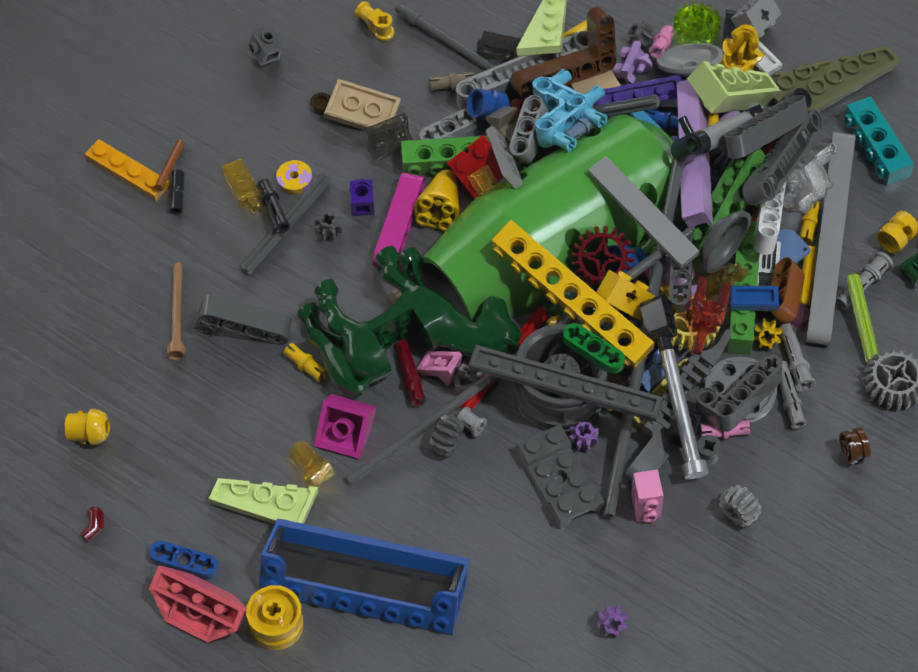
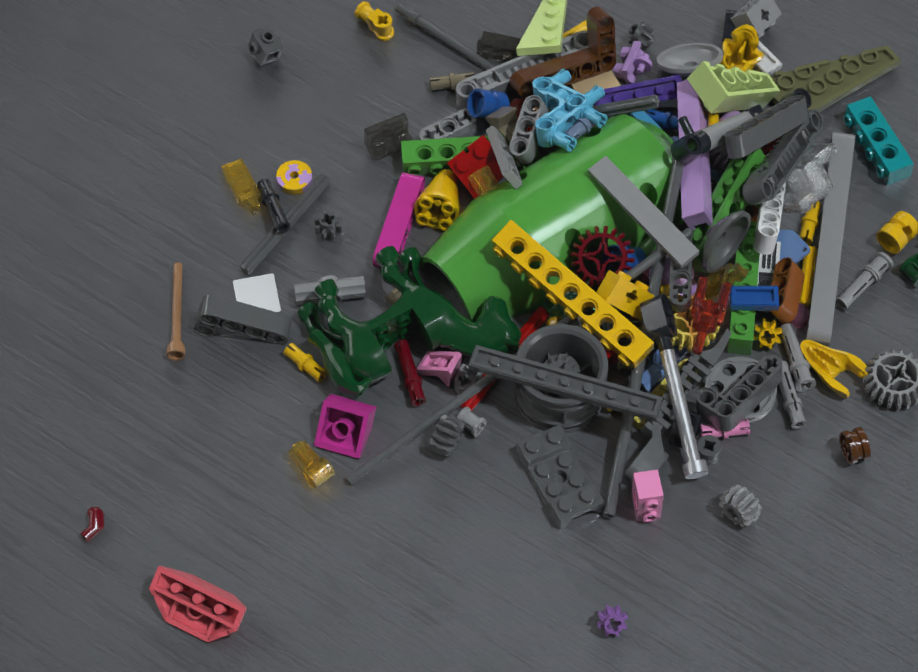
yellow piece [65,409,110,445] -> none
light orange plate [85,139,170,201] -> none
blue beam [149,541,219,580] -> none
dark orange bar [154,139,185,191] -> none
black piece [169,169,185,215] -> none
yellowish green wing [209,478,318,524] -> none
yellow wheel [246,585,304,650] -> none
blue window [259,518,470,635] -> none
dark brown tile [310,92,331,115] -> none
tan tile [324,79,401,137] -> none
dark purple brick [350,179,375,216] -> none
green beam [563,323,625,374] -> none
medium lavender gear [569,420,599,451] -> none
bright pink pin [649,25,675,58] -> none
clear neon green gear [673,1,721,44] -> none
lime axle [846,274,879,362] -> none
none -> white sticker [233,273,281,312]
none -> light grey piece [294,275,366,305]
none -> yellow animal [800,340,869,399]

